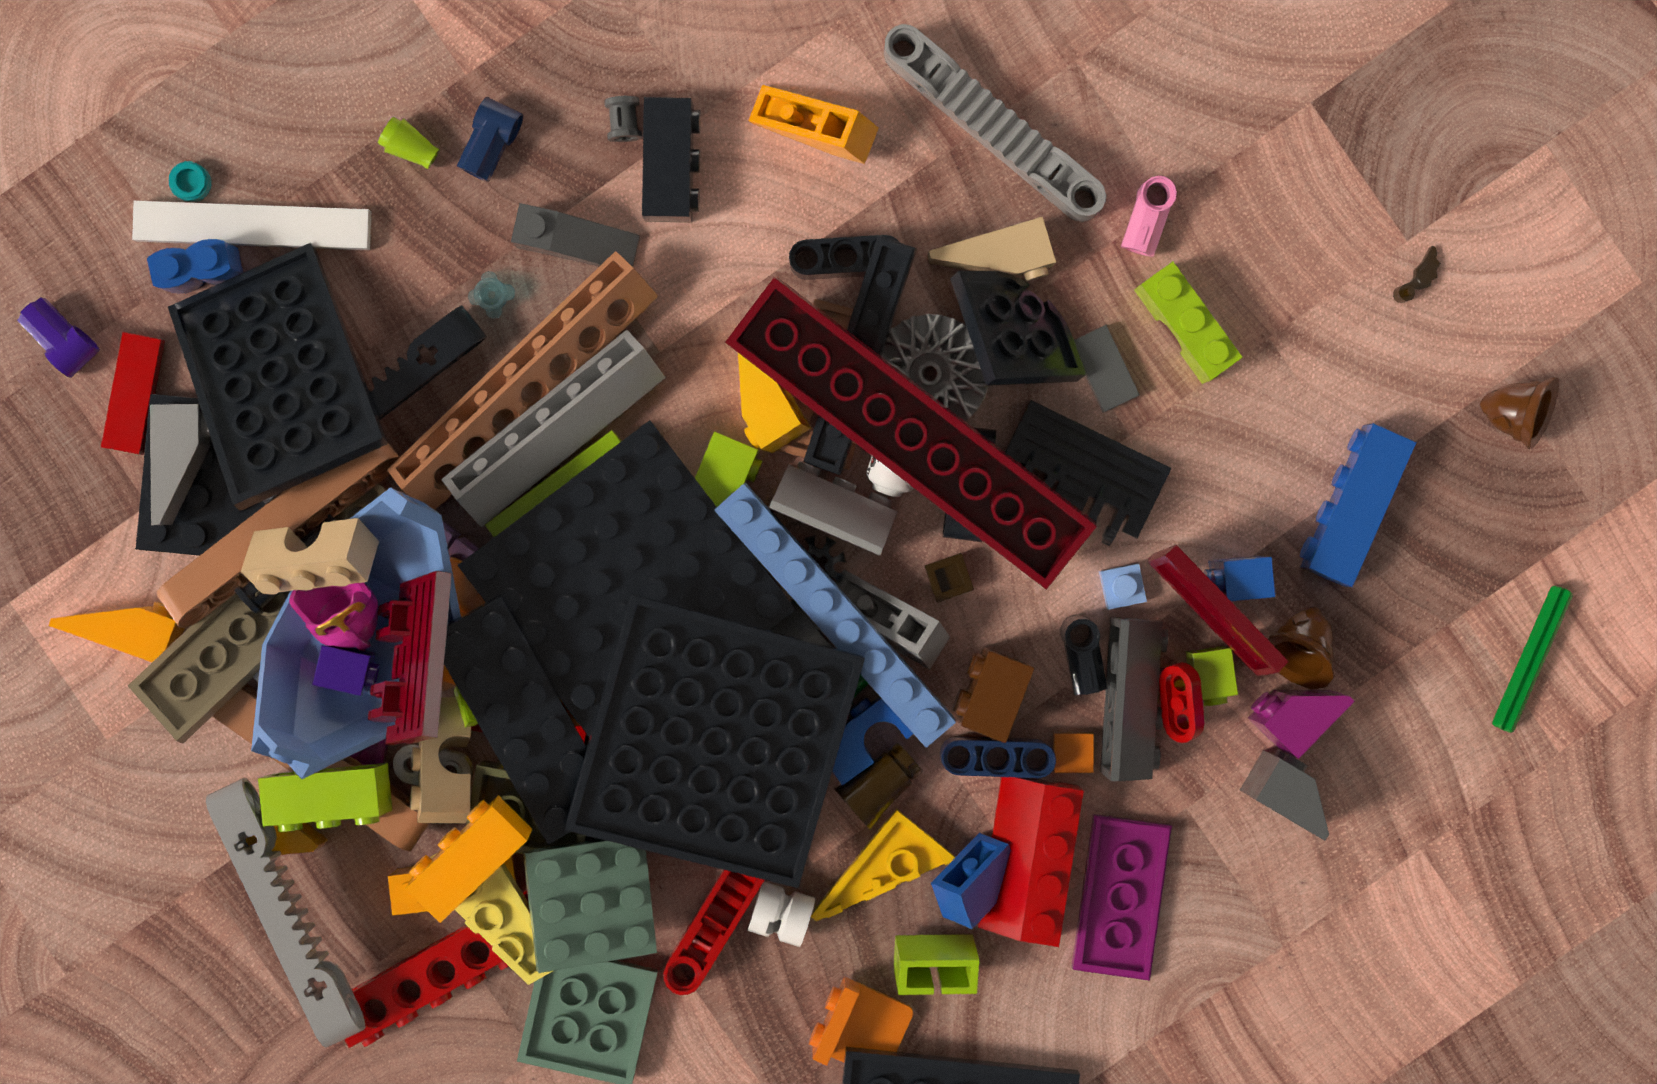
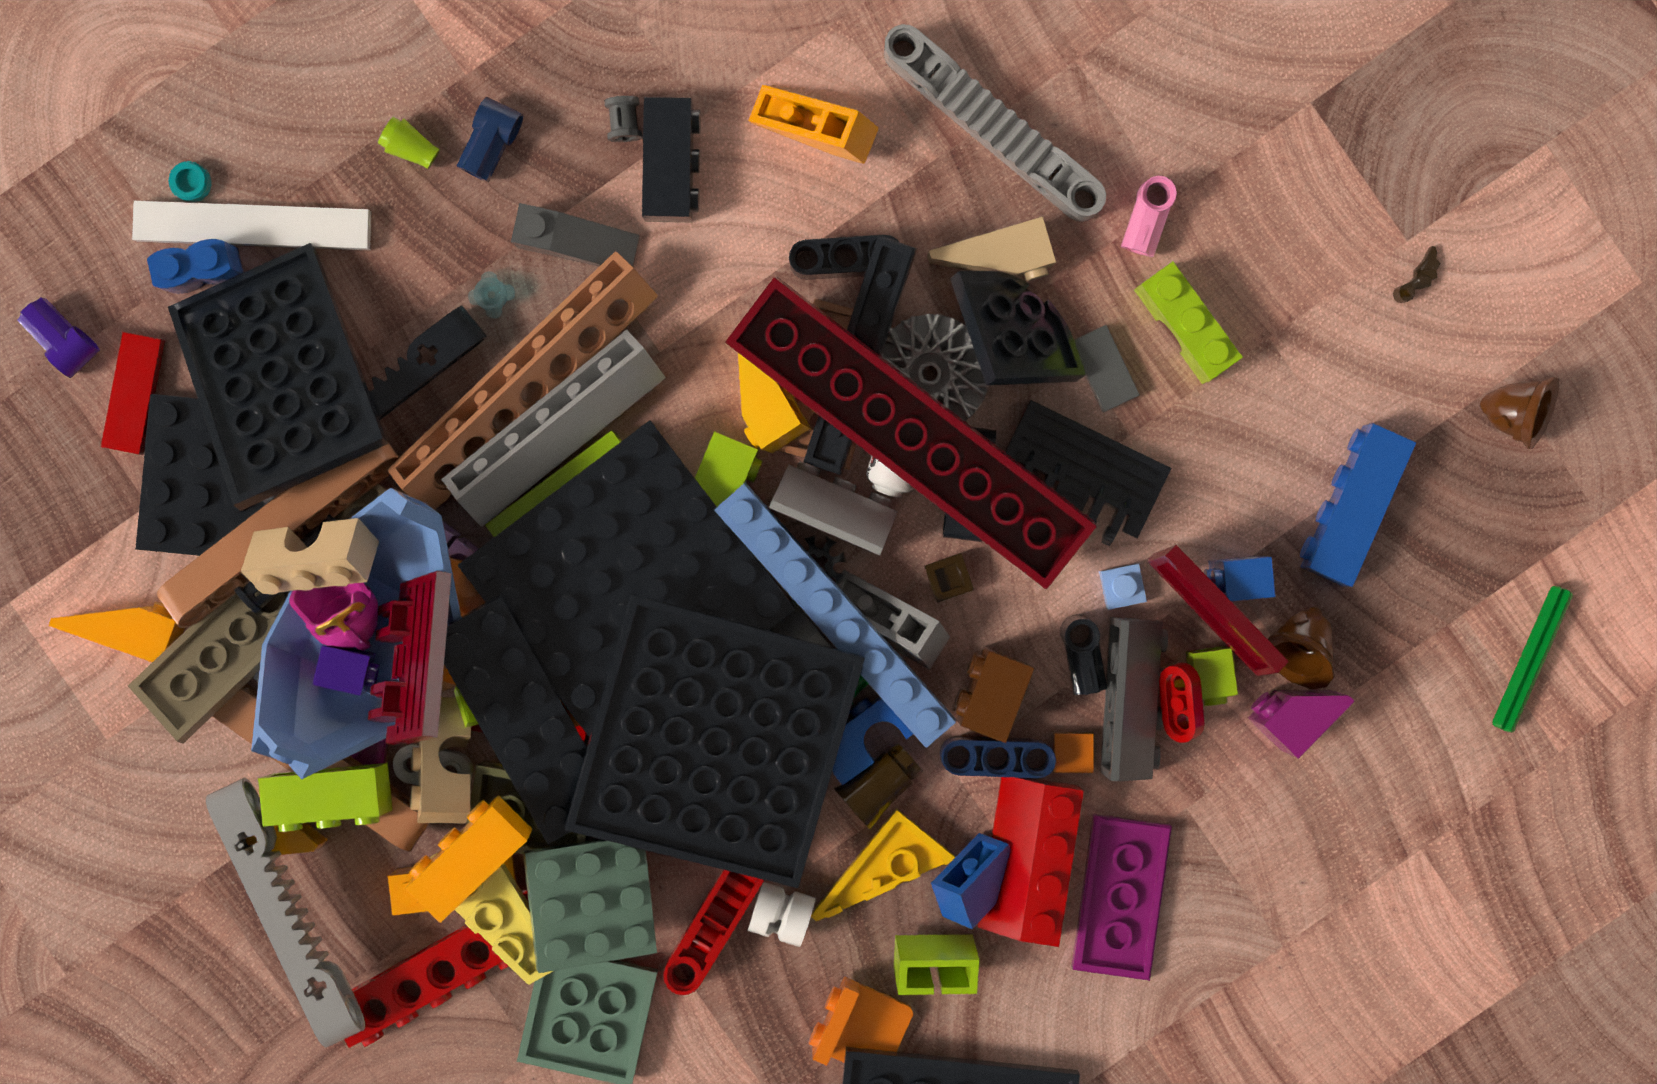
light grey slope [150,404,210,525] -> none
dark grey slope [1240,749,1329,841] -> none

